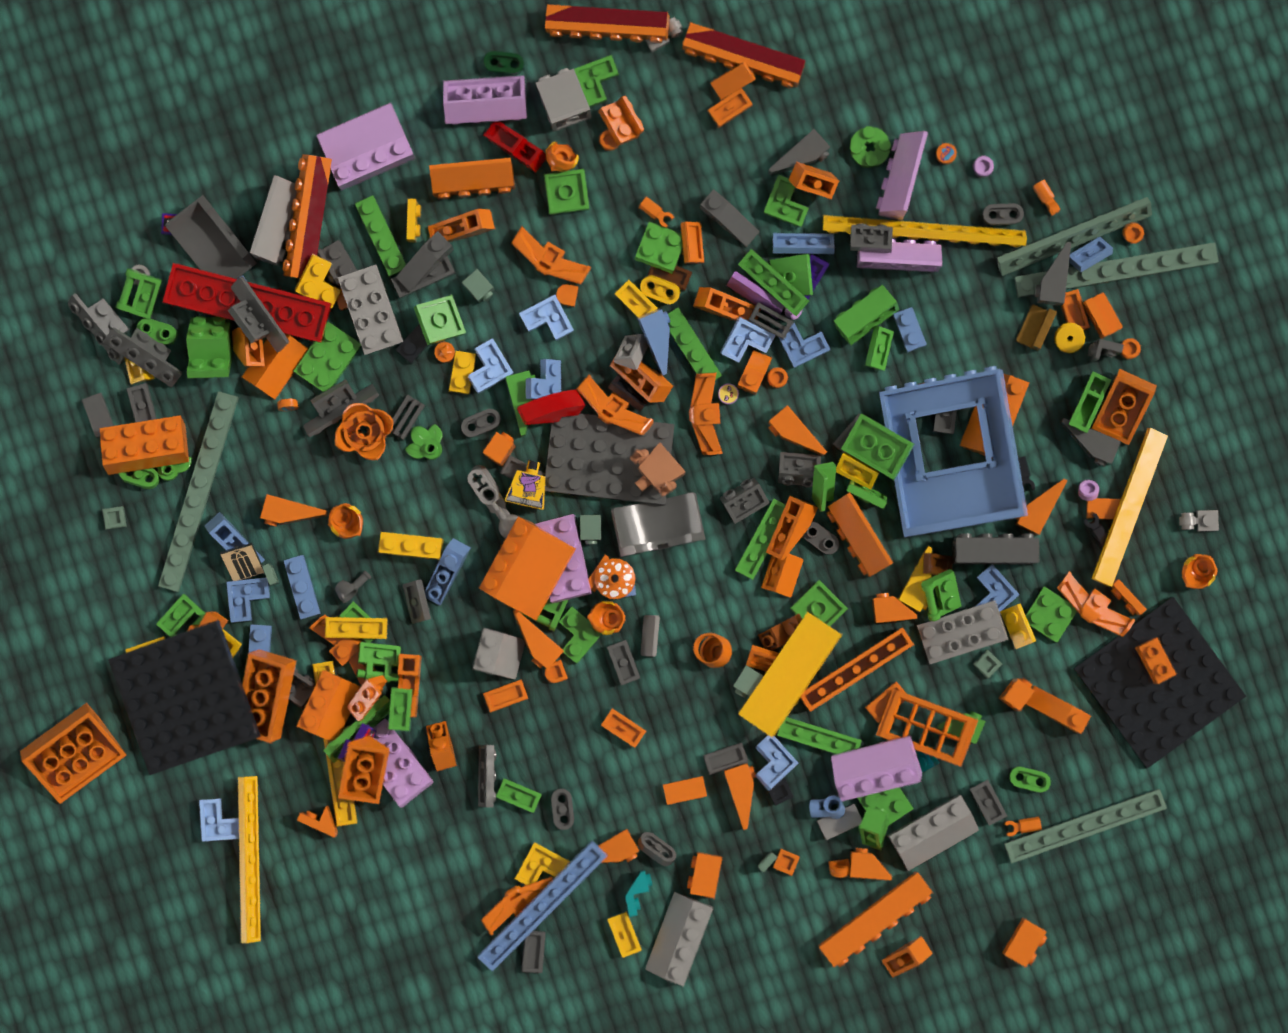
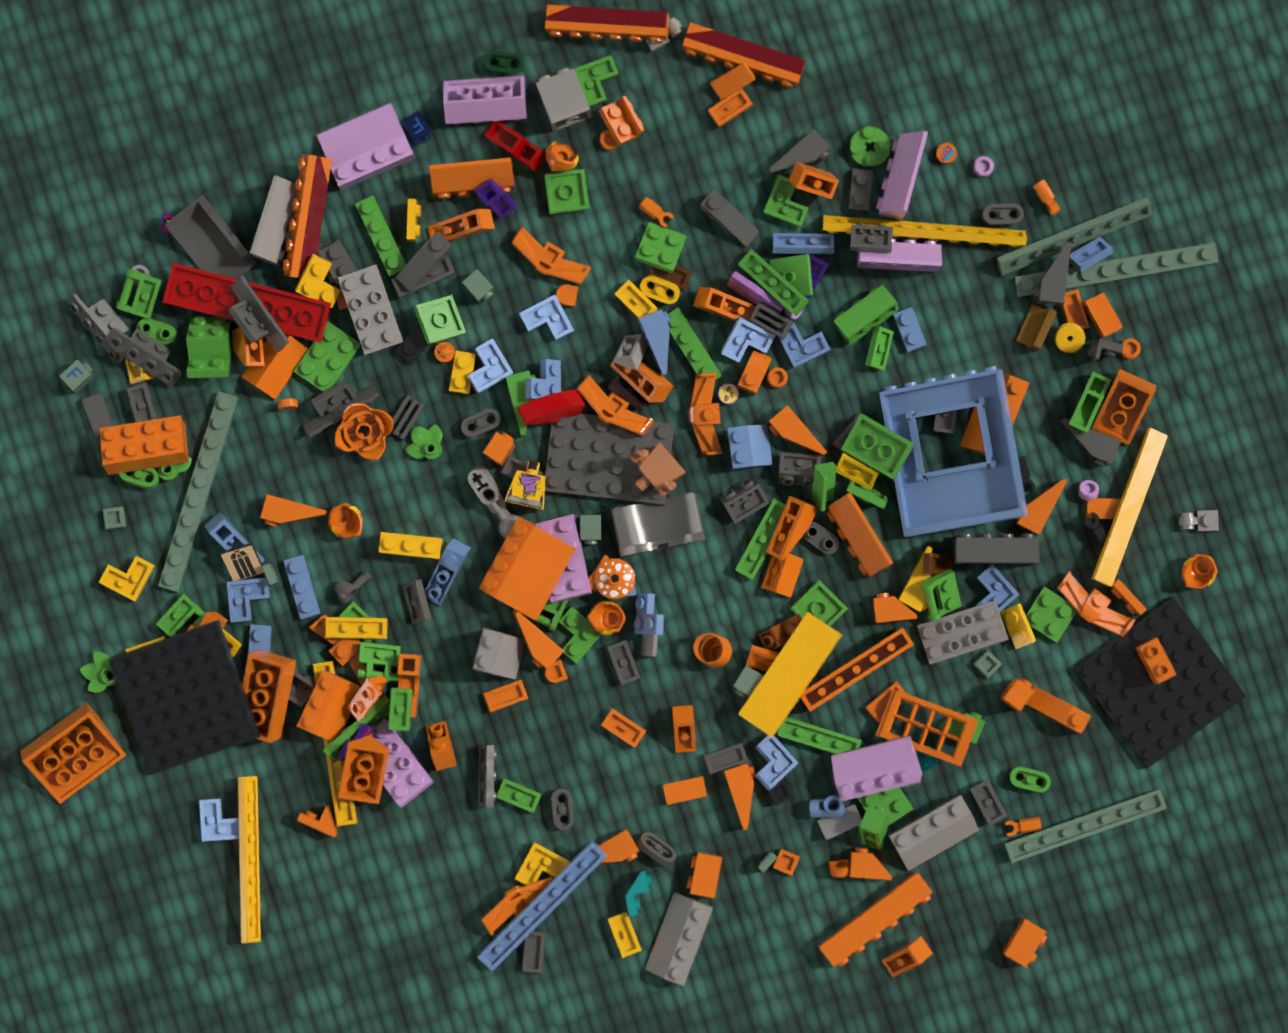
orange tile [681,222,704,264] -> none
orange tile [1122,222,1144,244] -> none
none -> sand green brick [59,360,95,393]
none -> bright green plate [80,651,117,693]
none -> yellow plate [99,556,155,602]
none -> clear blue brick [401,111,433,145]
none -> dark purple slope [474,178,518,219]
none -> medium blue plate [634,593,664,635]
none -> orange slope [672,705,696,753]
none -> medium blue slope [727,425,773,470]
none -> dark grey plate [848,169,873,212]

